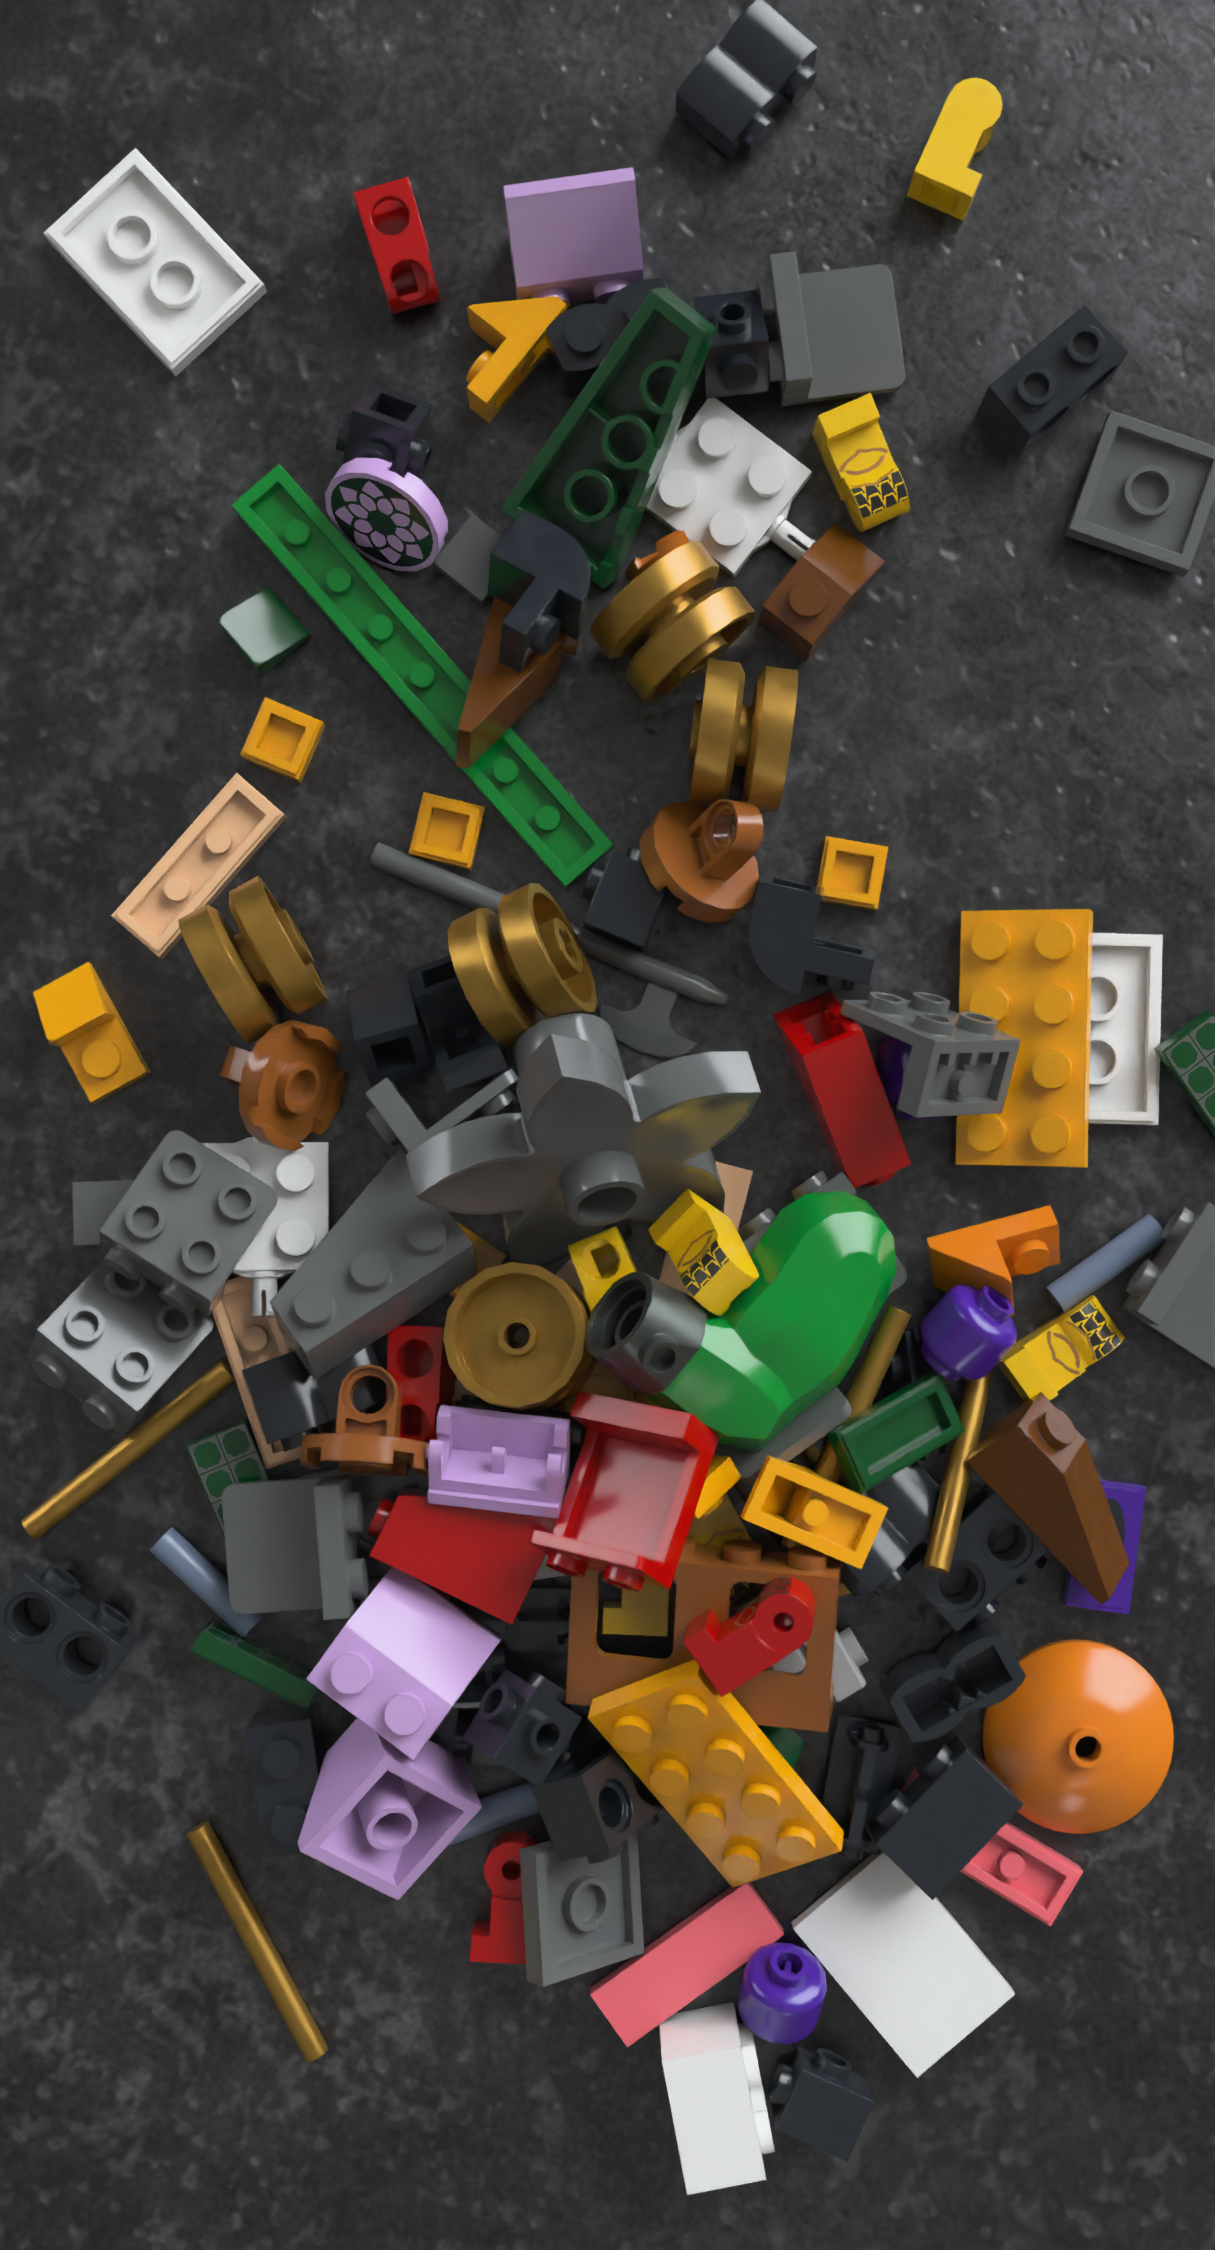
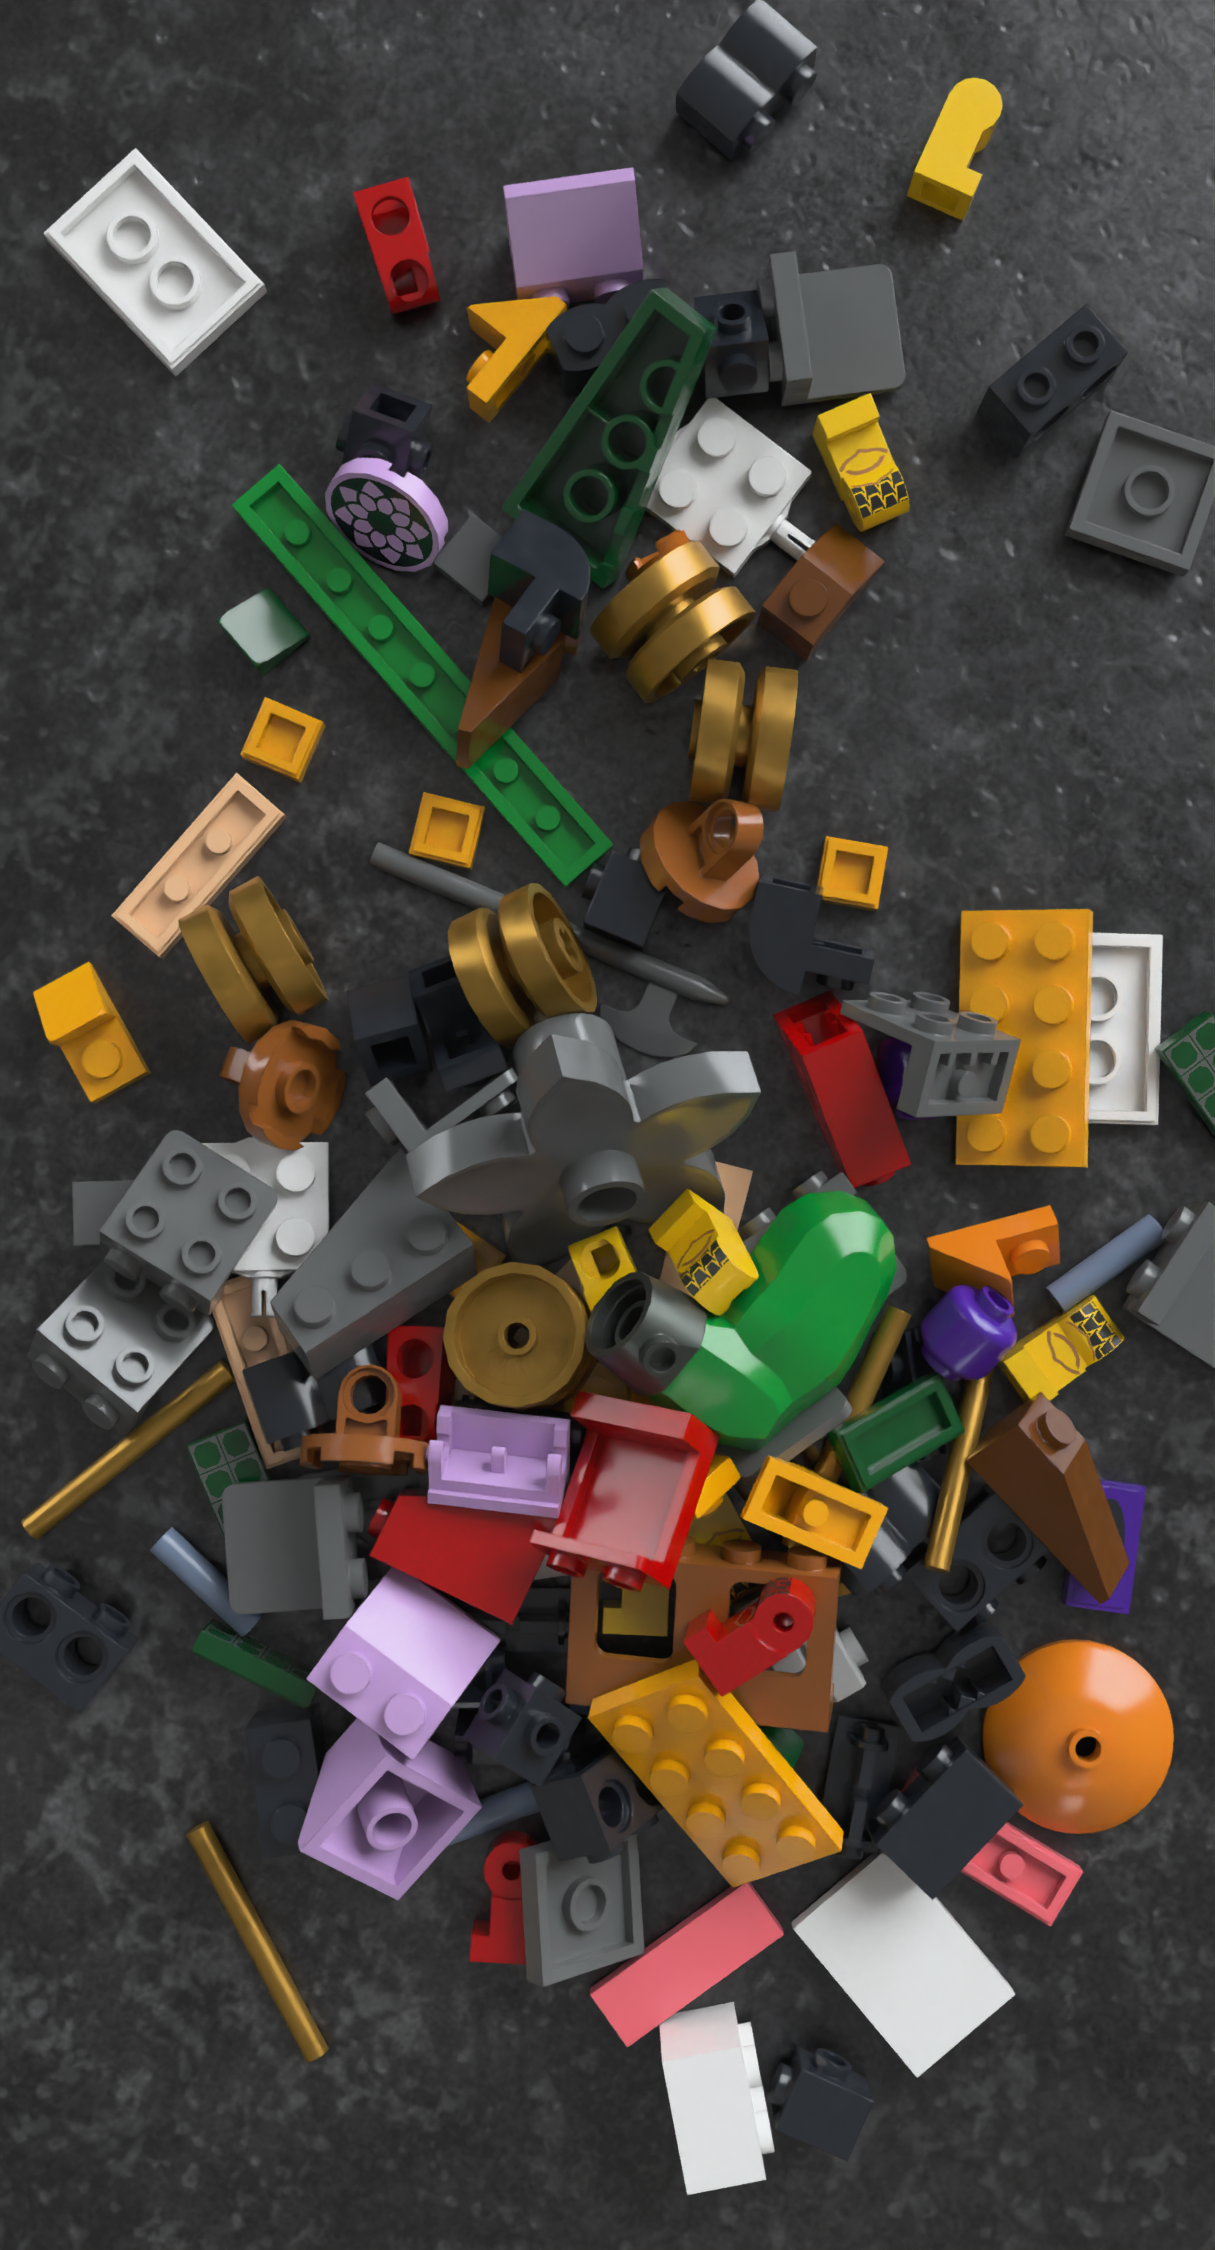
dark purple head [738,1942,827,2044] -> none

